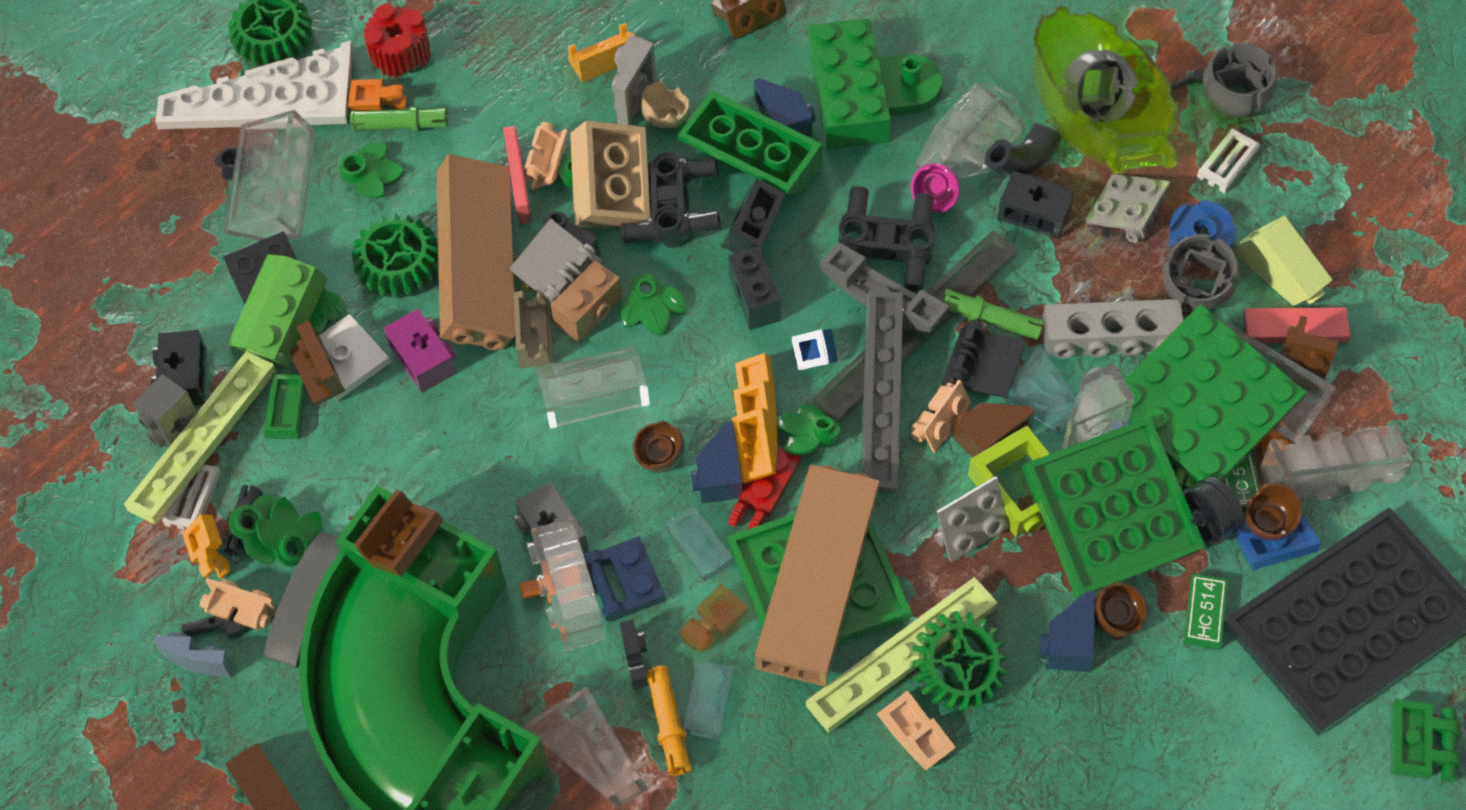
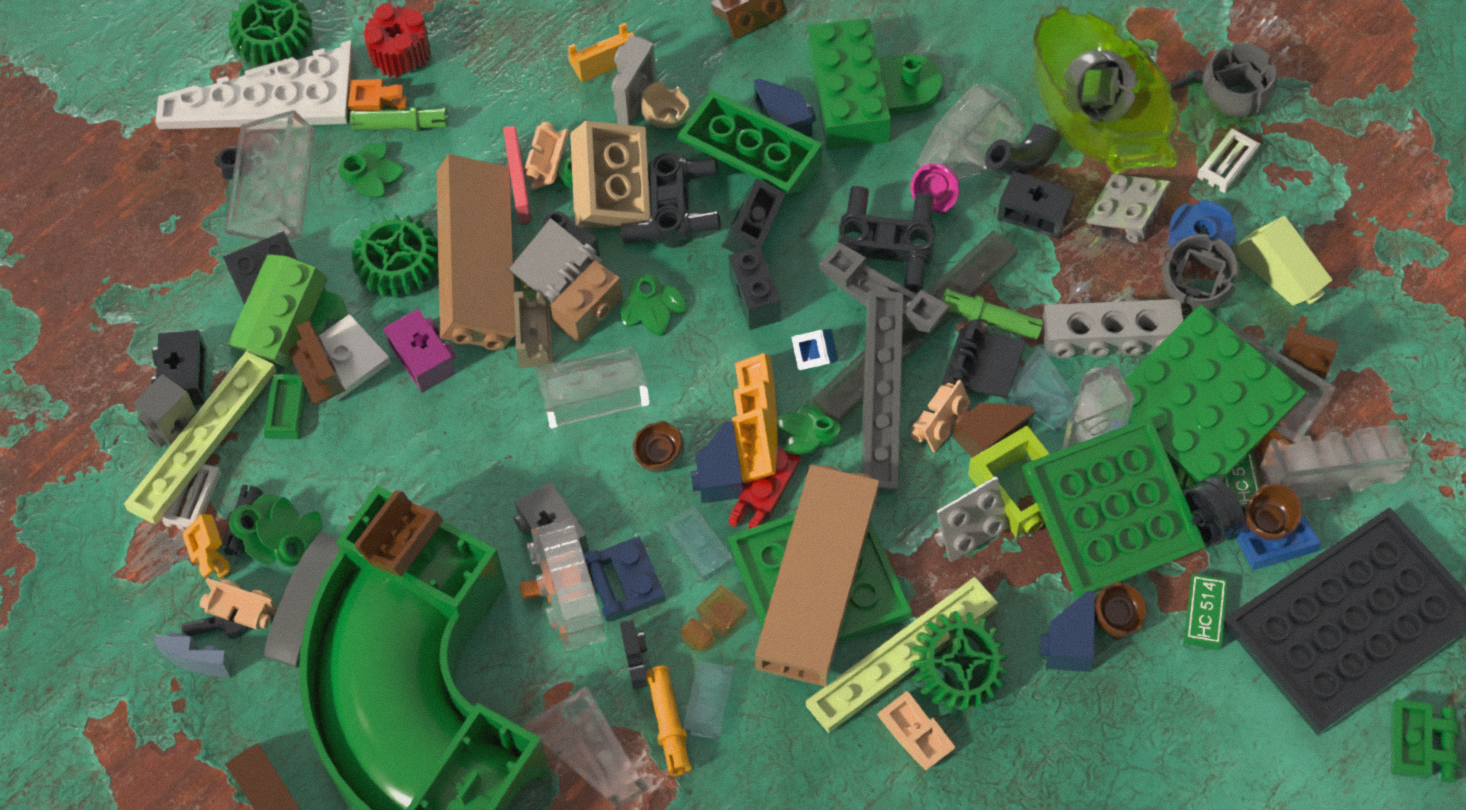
coral tile [1243,307,1350,343] -> none

